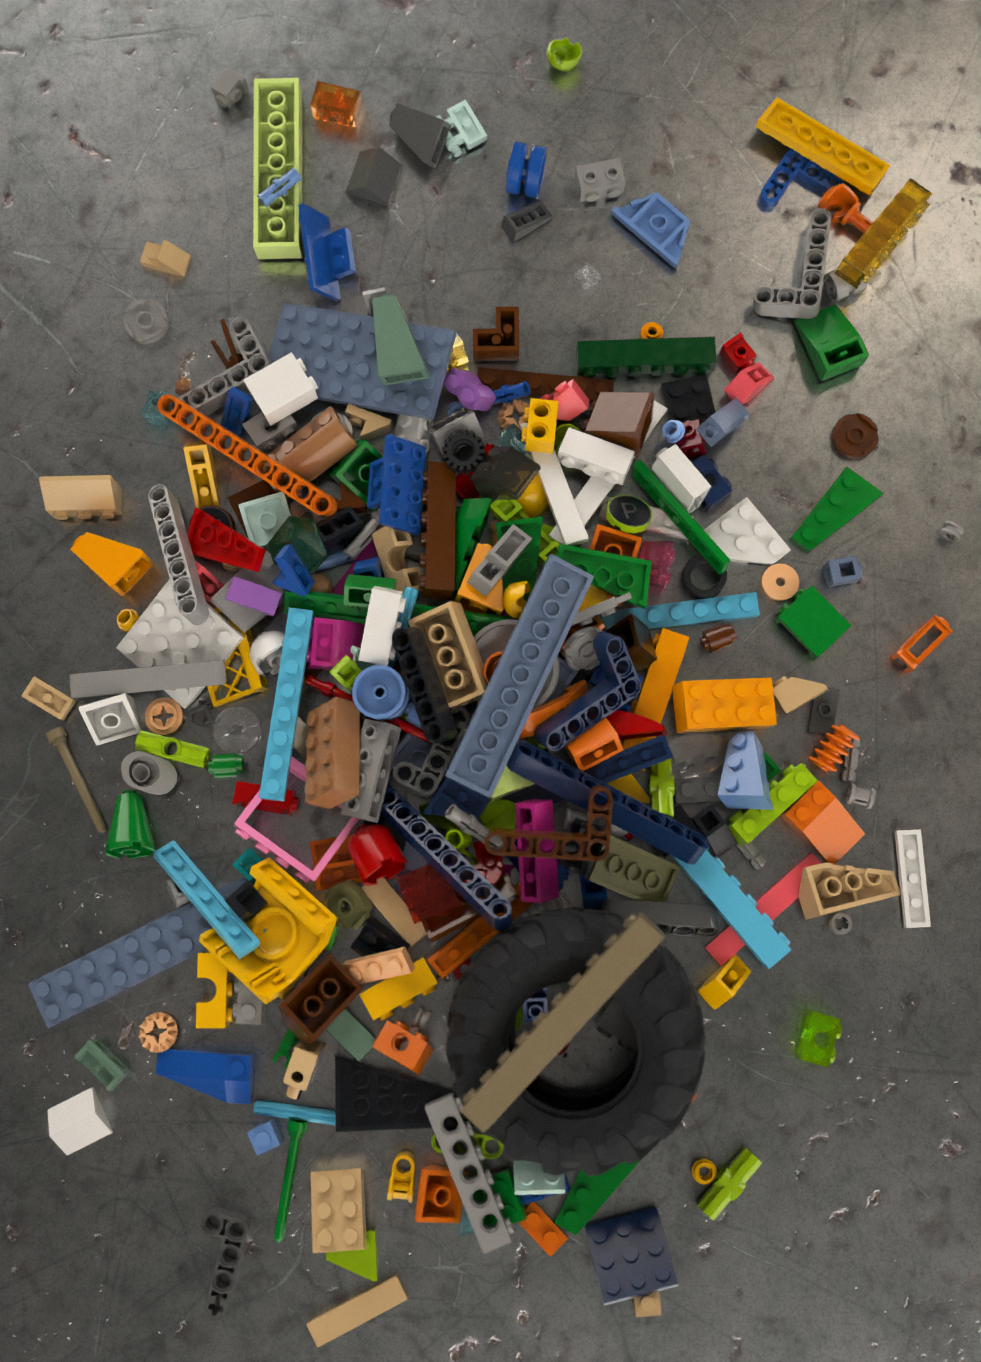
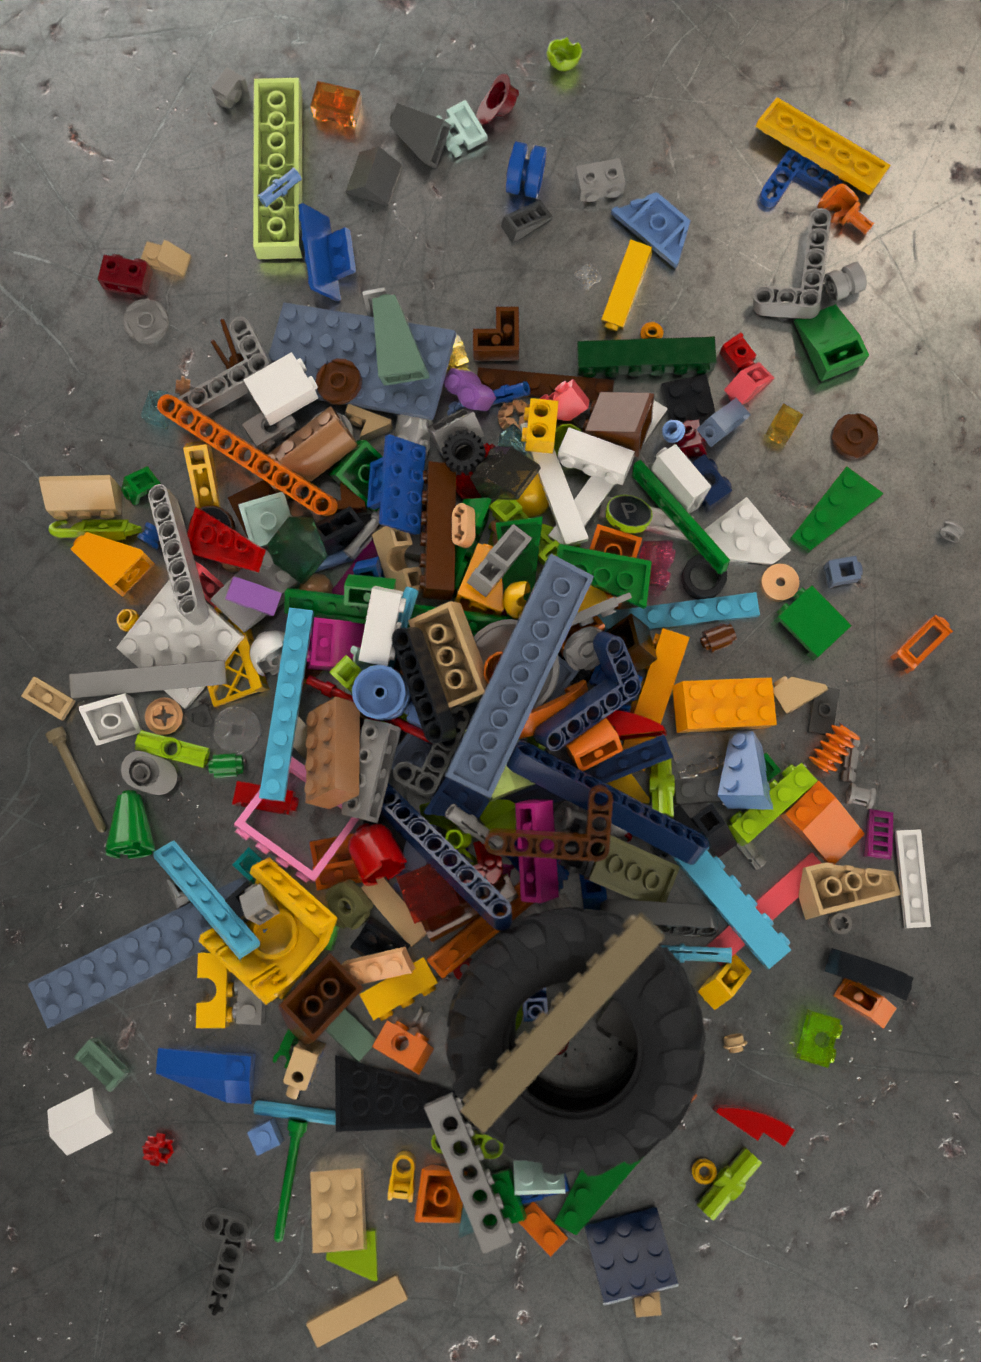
light nougat gear [138,1012,178,1052] -> none
blue plate [221,387,253,437] -> none
blue slope [273,544,315,597] -> none
clear yellow brick [834,178,932,289] -> none
none -> lime plate [48,519,142,541]
none -> dark red brick [97,254,153,297]
none -> green bracket [121,466,161,506]
none -> blue wheel [137,522,159,550]
none -> red gear [142,1133,174,1166]
none -> light grey slope [239,884,280,925]
none -> reddish brown tile [316,358,362,405]
none -> light nougat beam [452,503,475,548]
none -> dark red piece [476,73,519,125]
none -> yellow slope [601,239,652,331]
none -> medium azure pin [660,943,732,963]
none -> red slope [712,1105,795,1147]
none -> tan plate [723,1034,747,1053]
none -> clear yellow brick [766,403,803,445]
none -> black arch [825,948,914,1001]
none -> orange slope [834,979,897,1029]
none -> magenta slope [864,809,894,860]

